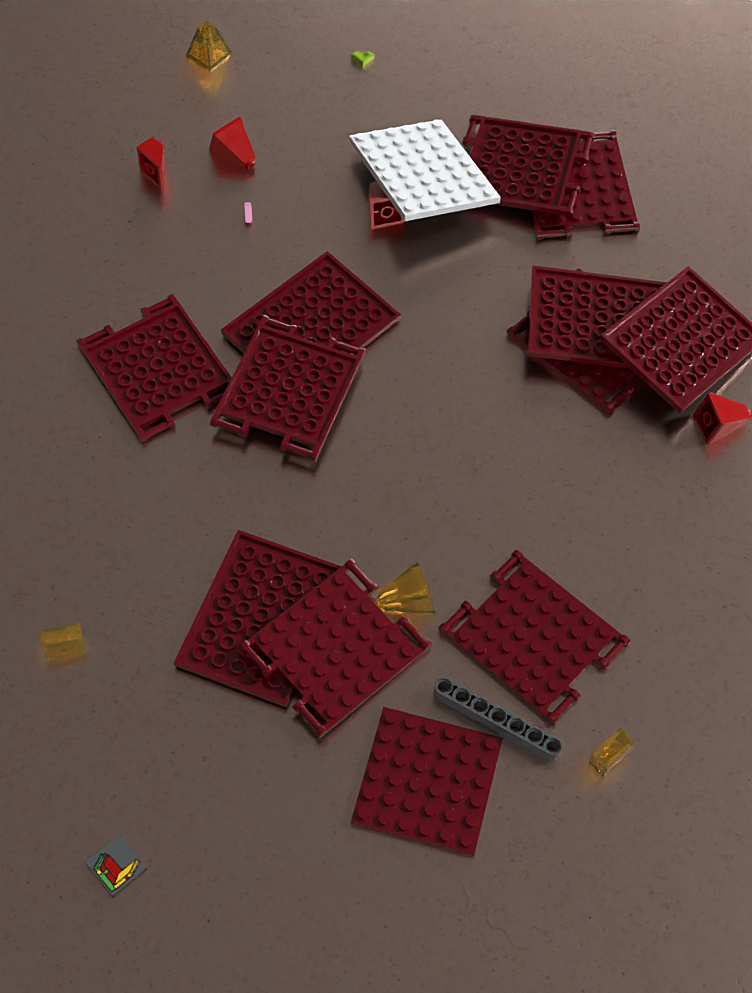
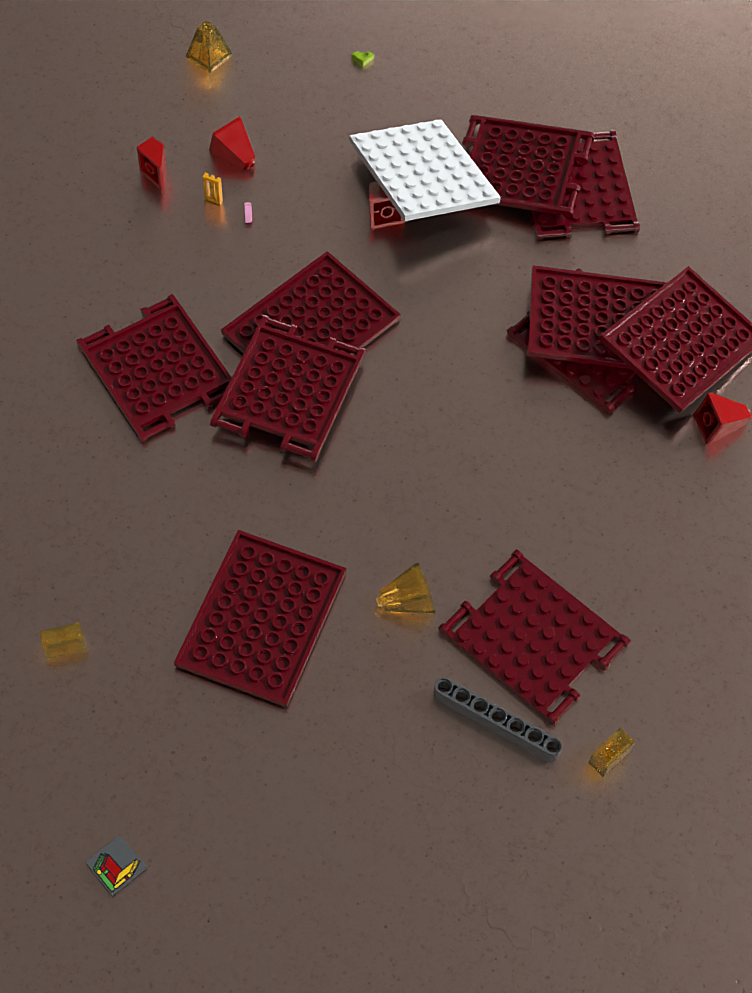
dark red plate [238,558,432,738] -> none
dark red plate [351,707,503,857] -> none
none -> light orange tile [203,172,223,205]

